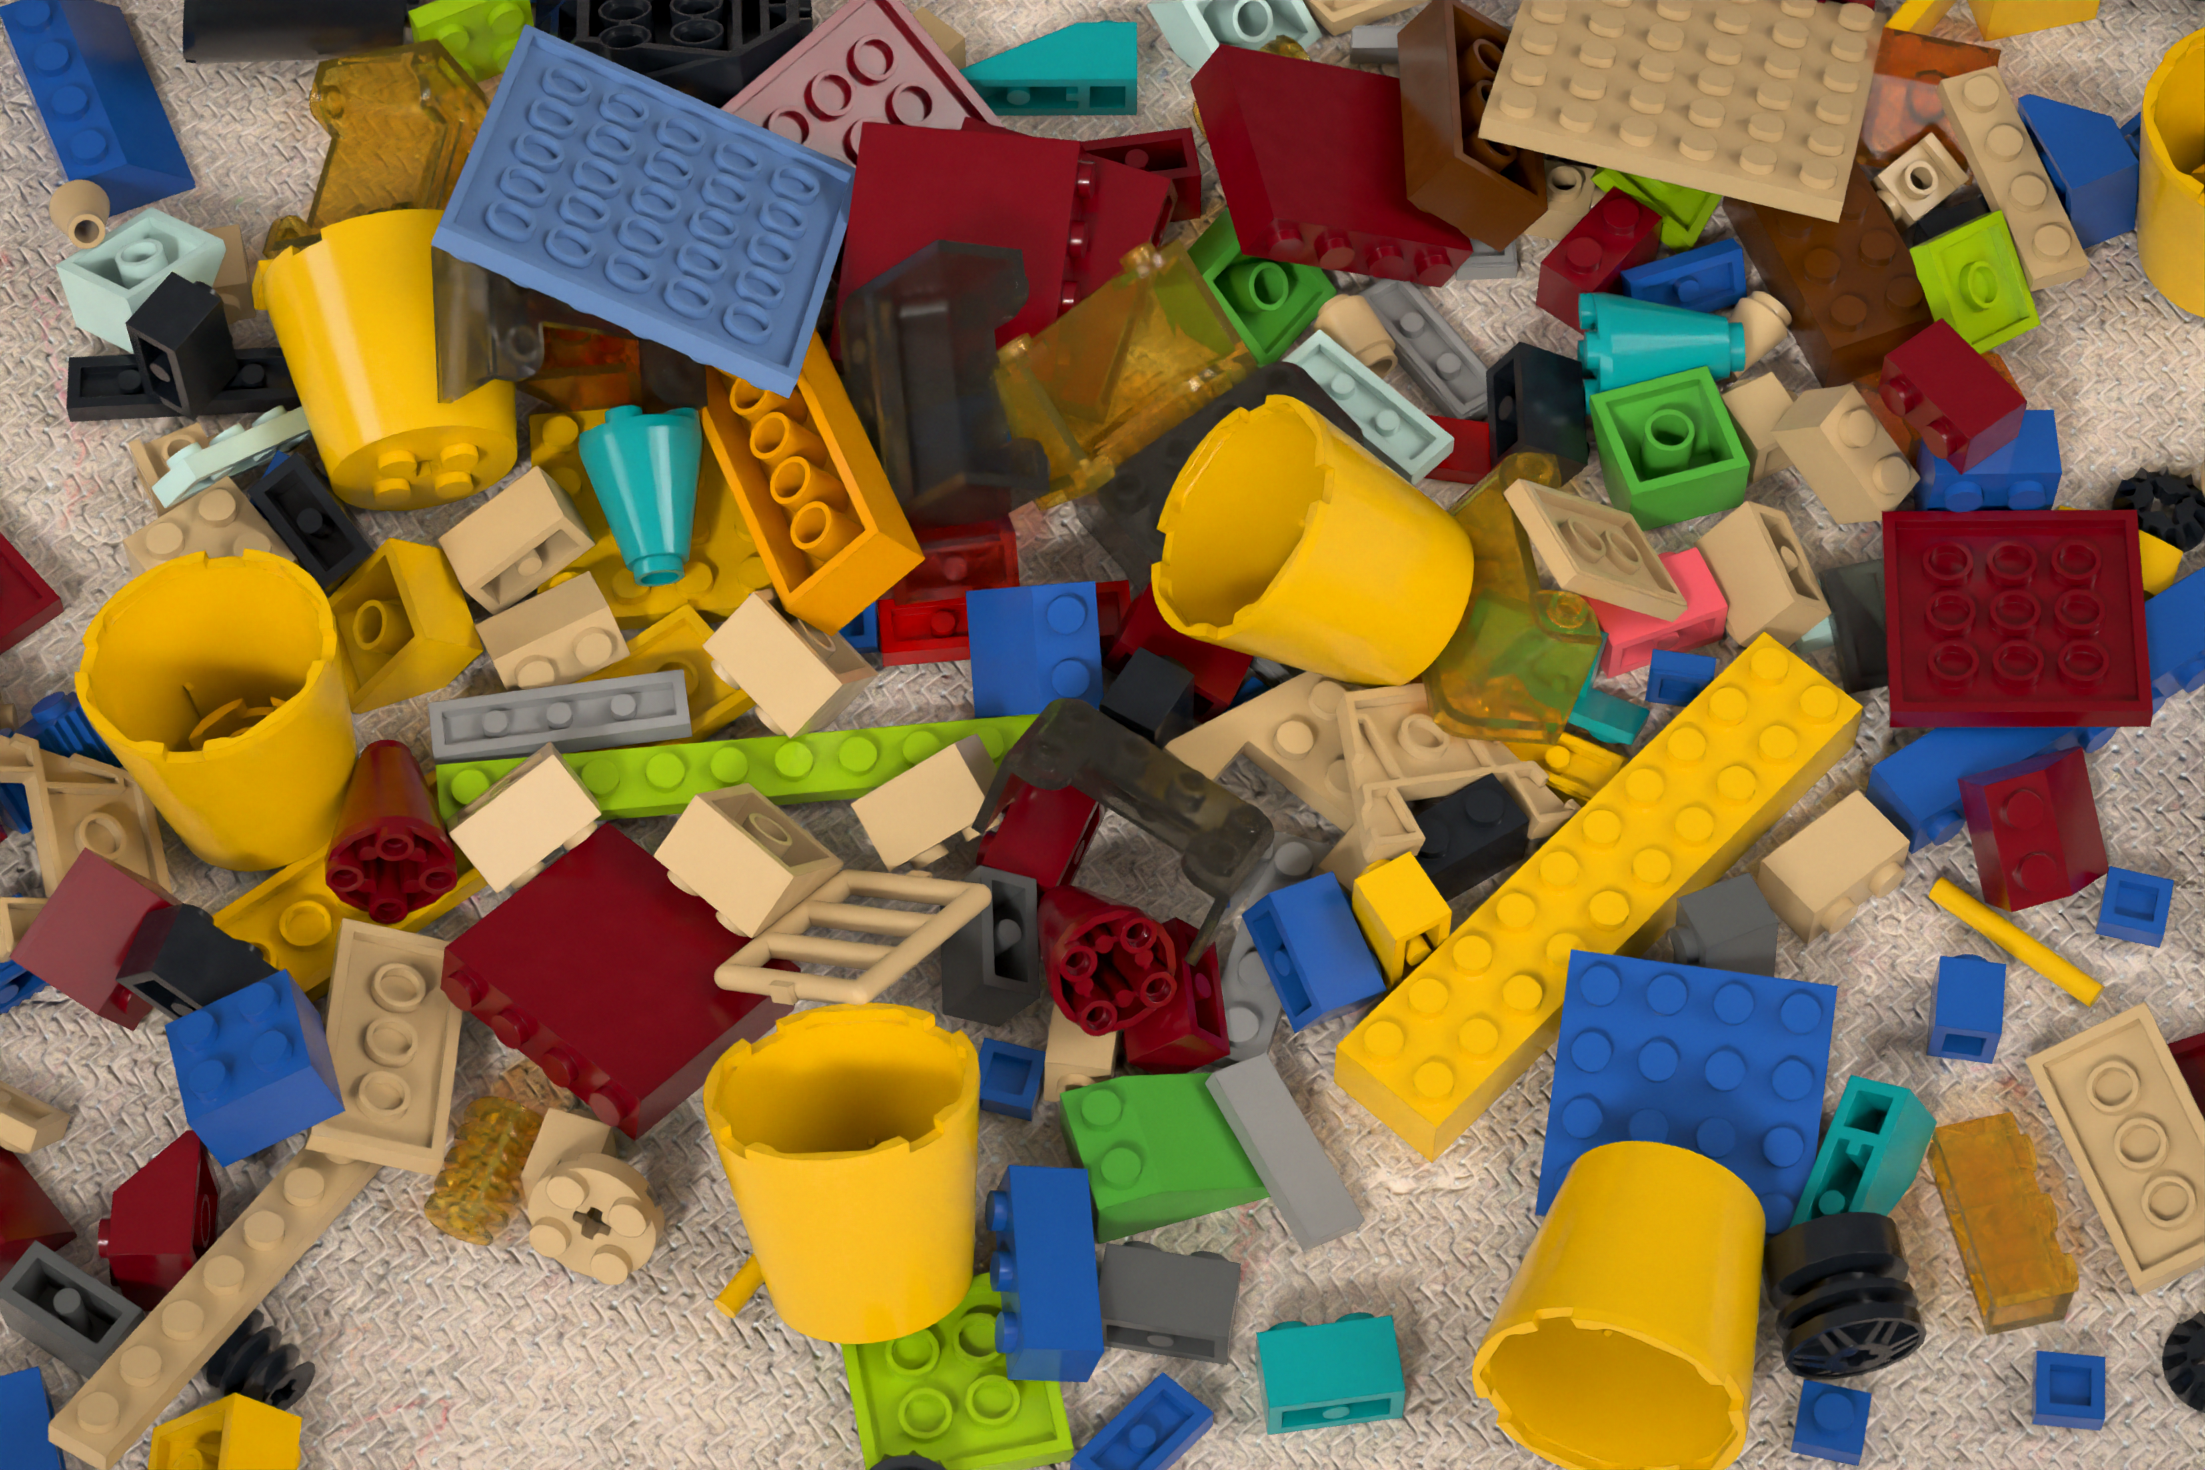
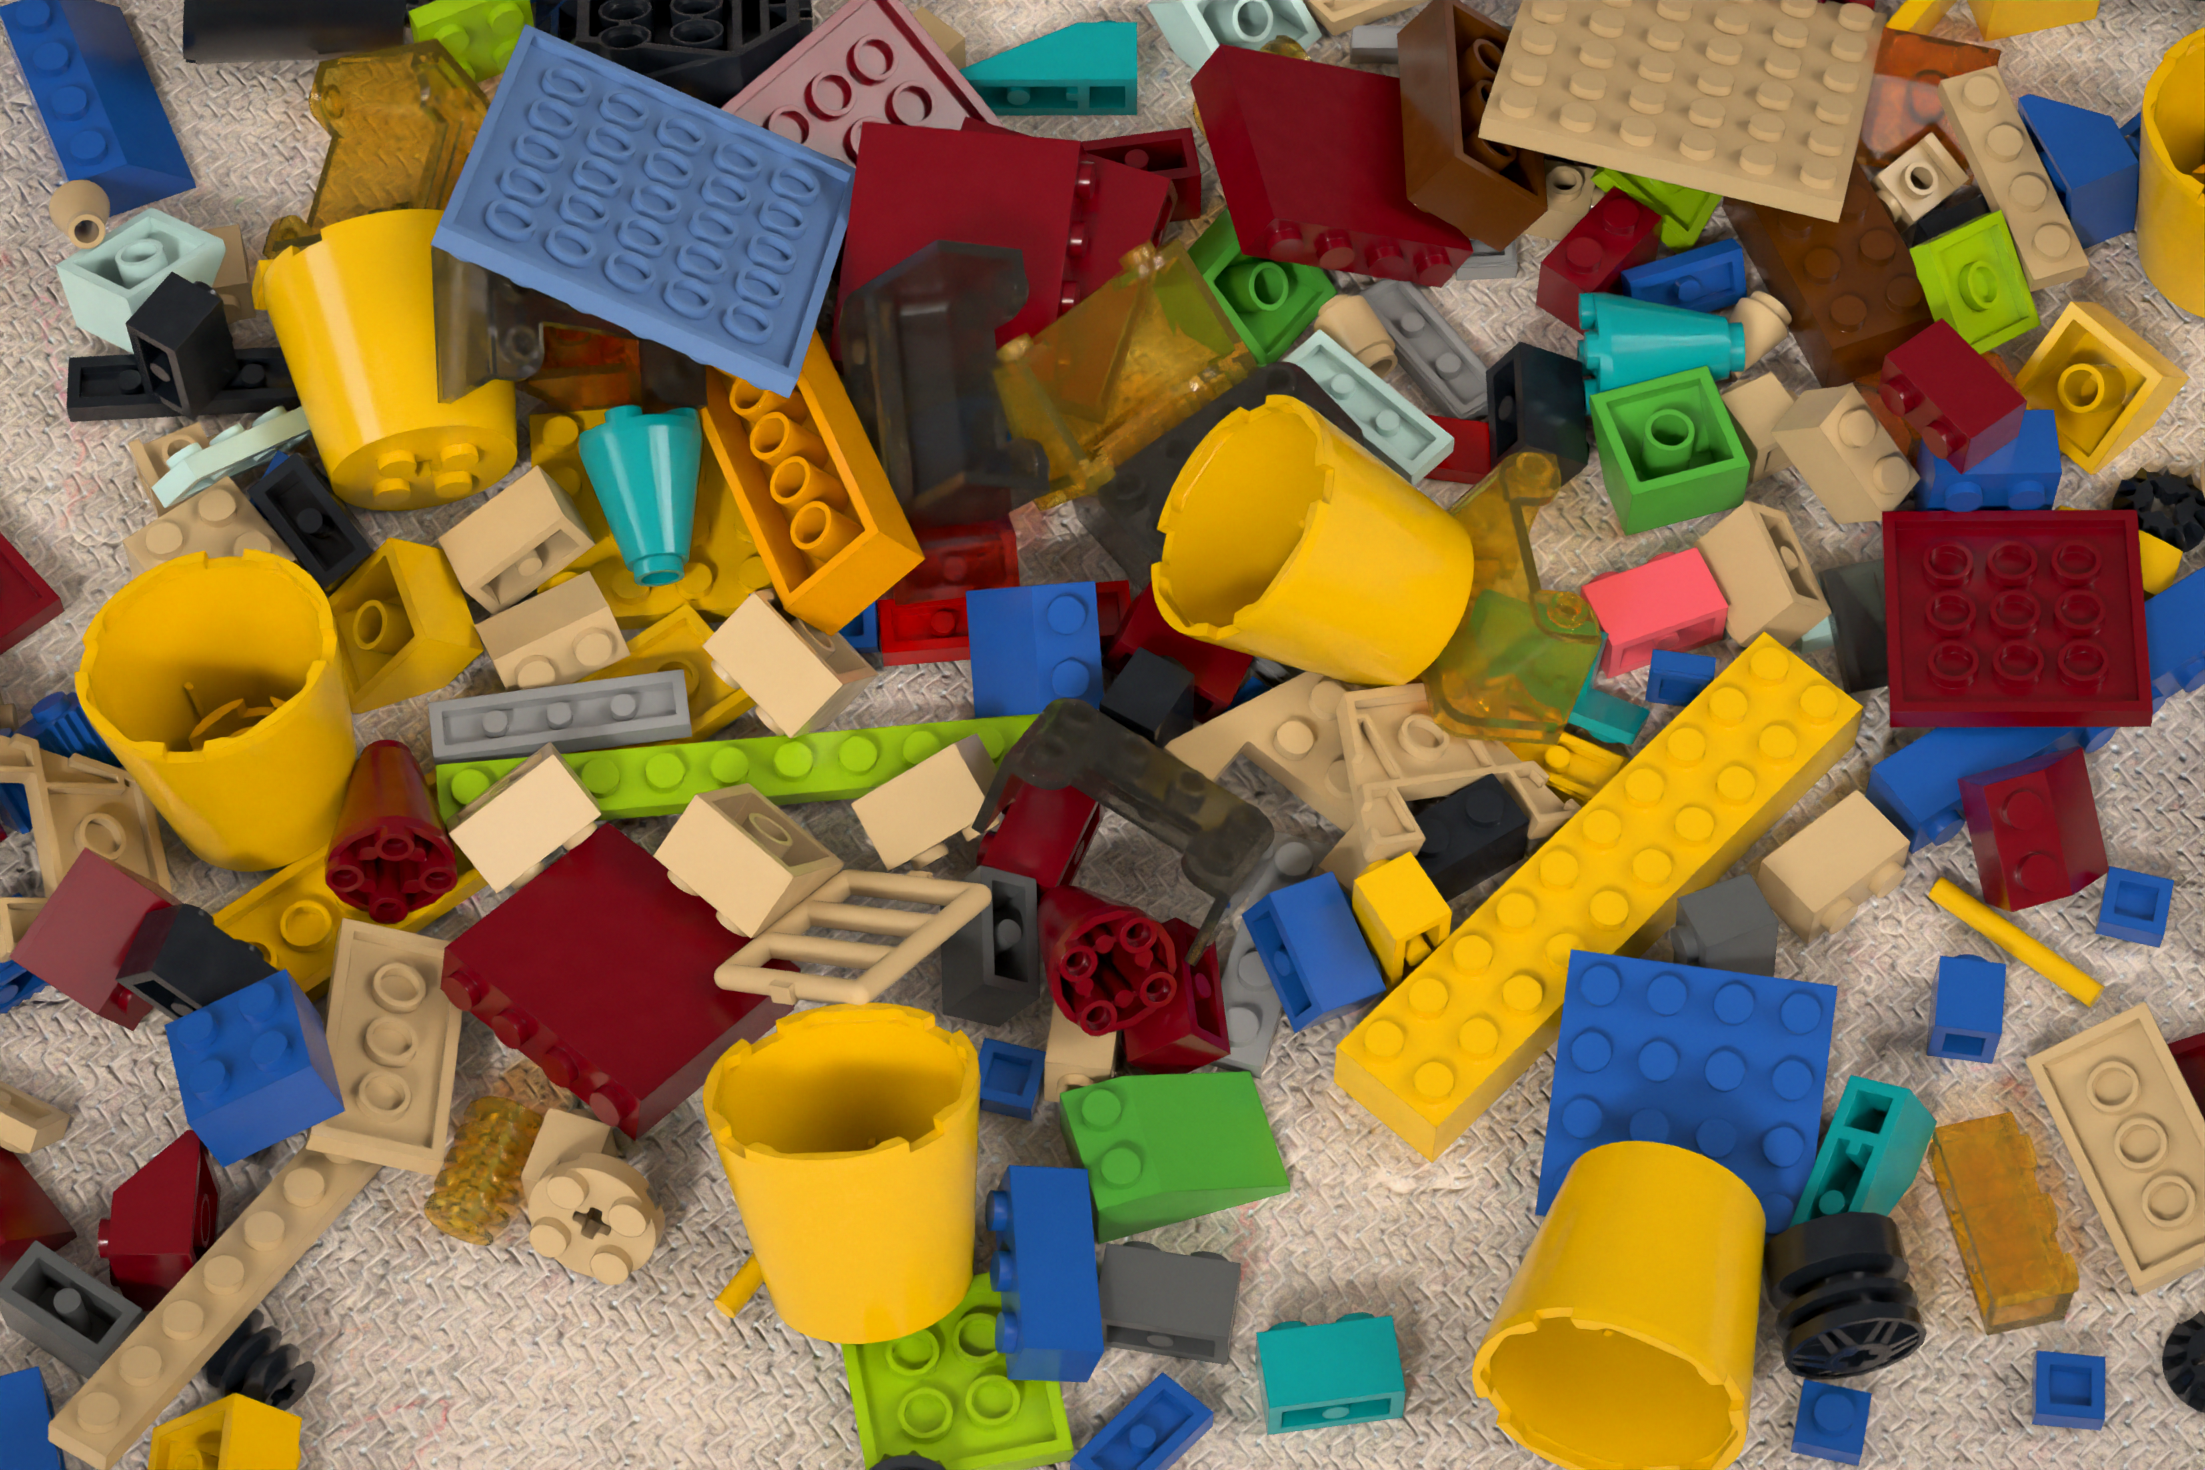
light grey tile [1205,1052,1365,1252] -> none
tan tile [1503,478,1688,622] -> none
none -> yellow slope [2010,301,2190,475]

